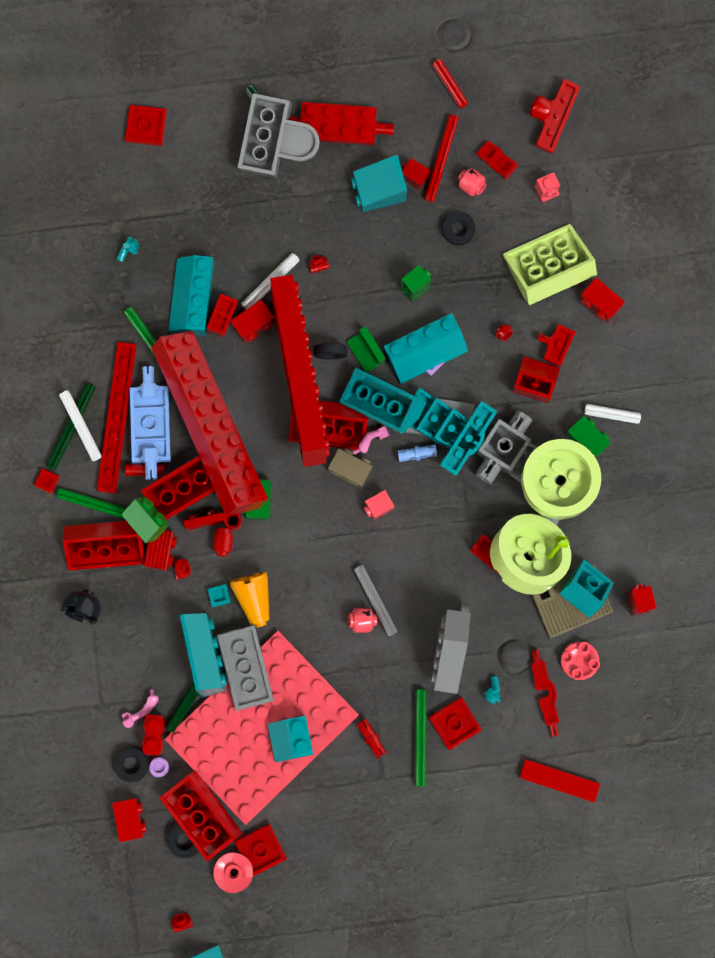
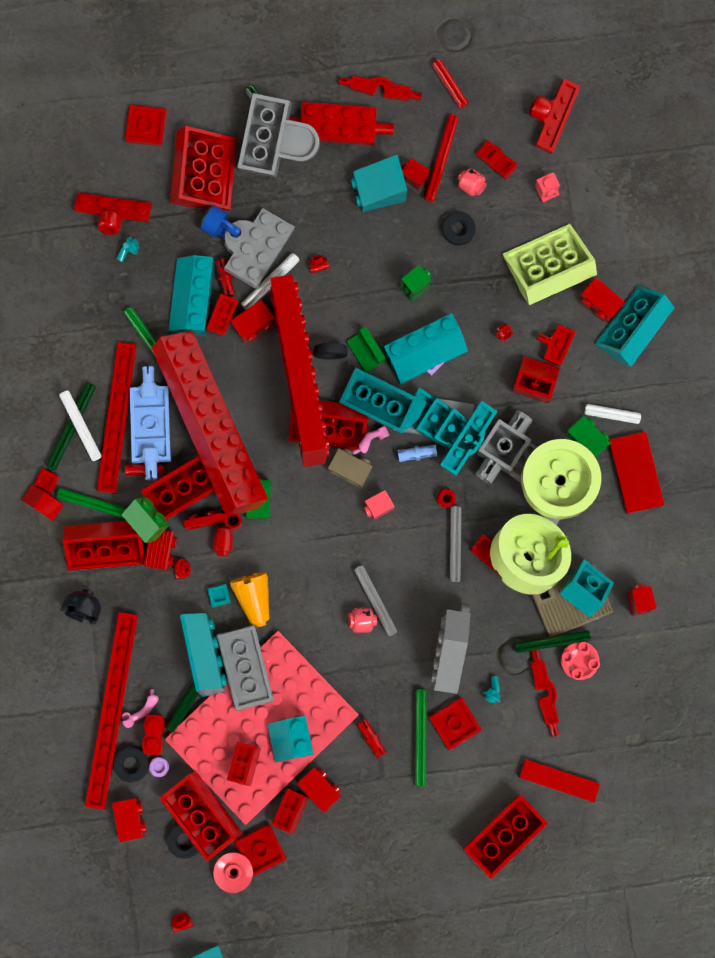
none -> red slope [21,485,64,521]
none -> red plate [74,192,152,235]
none -> red plate [85,612,139,810]
none -> red slope [170,126,237,211]
none -> light grey plate [200,205,295,289]
none -> red pin [215,259,236,297]
none -> red hinge [227,742,261,786]
none -> red hinge [272,789,309,834]
none -> red brick [297,767,341,813]
none -> red piece [339,76,422,102]
none -> red plate [437,489,456,508]
none -> light grey axle [450,506,461,582]
none -> red brick [462,794,548,879]
none -> dark green axle [514,631,591,653]
none -> teal slope [595,285,675,367]
none -> red tile [609,432,665,514]

